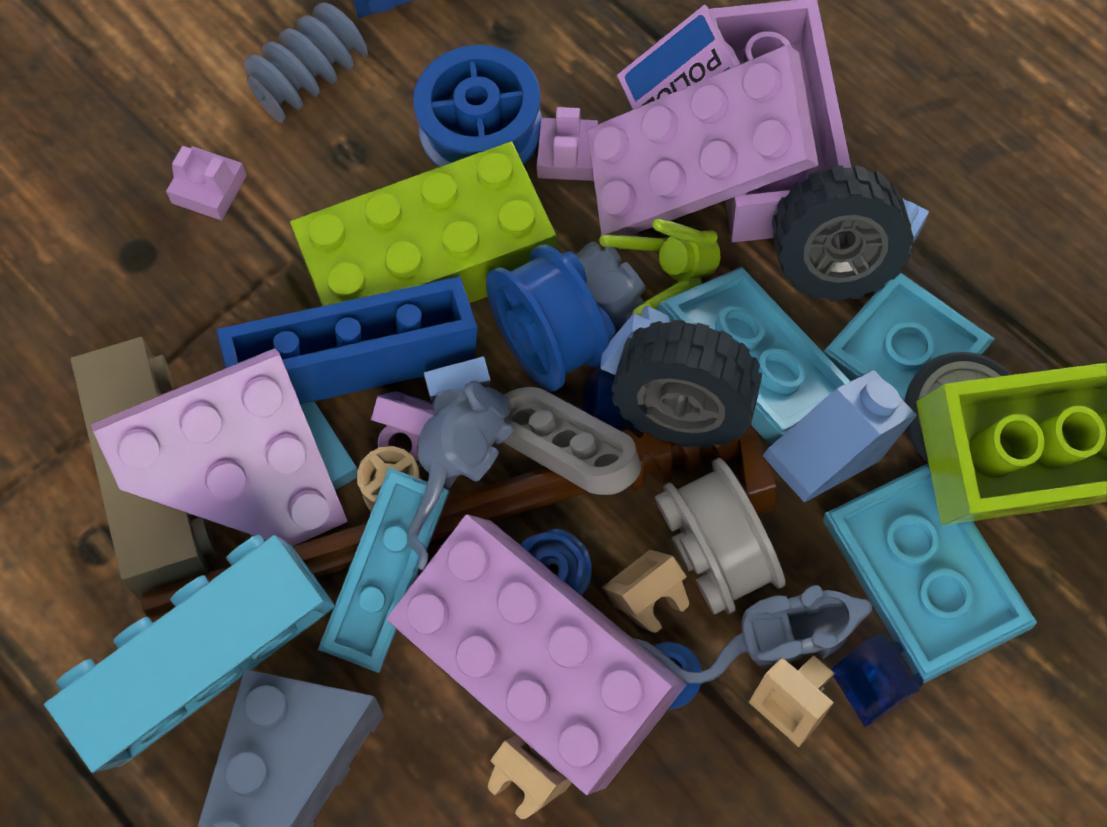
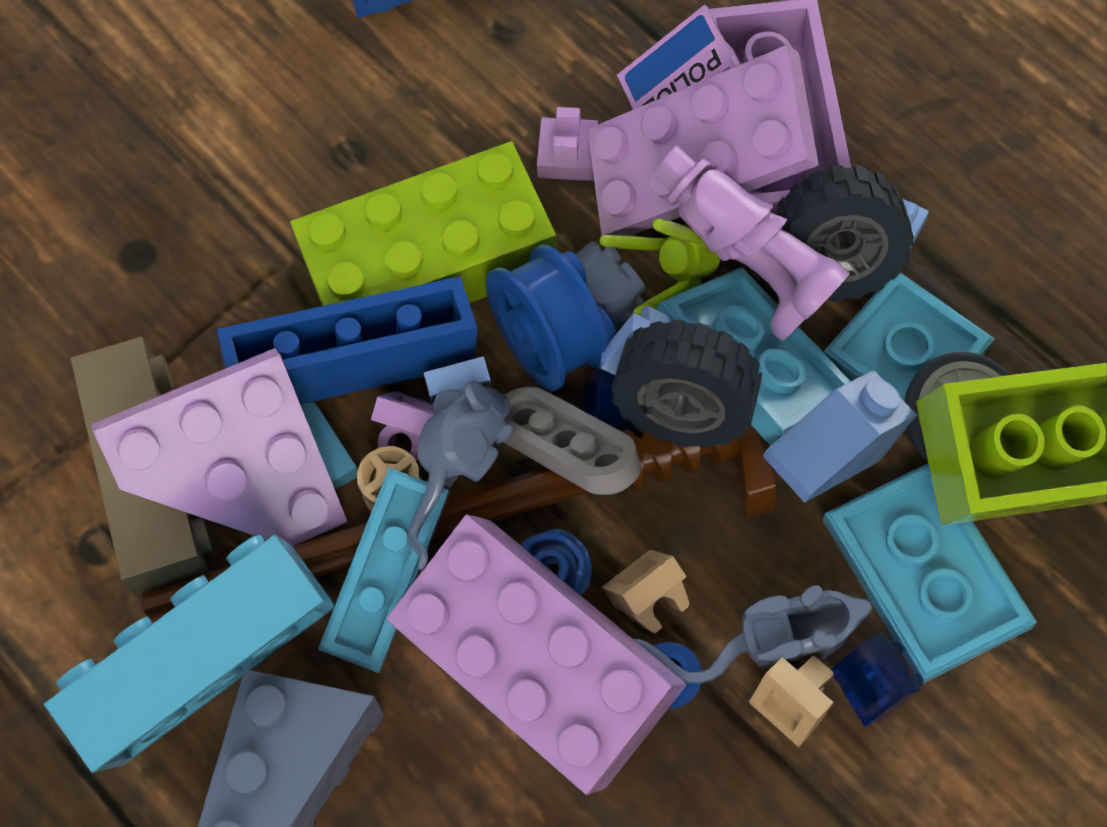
lavender tile [166,146,247,221] -> none
sand blue piece [244,2,368,123] -> none
blue wheel [413,45,542,168] -> none
tan tile [488,735,572,819] -> none
light grey wheel [655,458,785,615] -> none
none -> lavender piece [653,145,850,342]

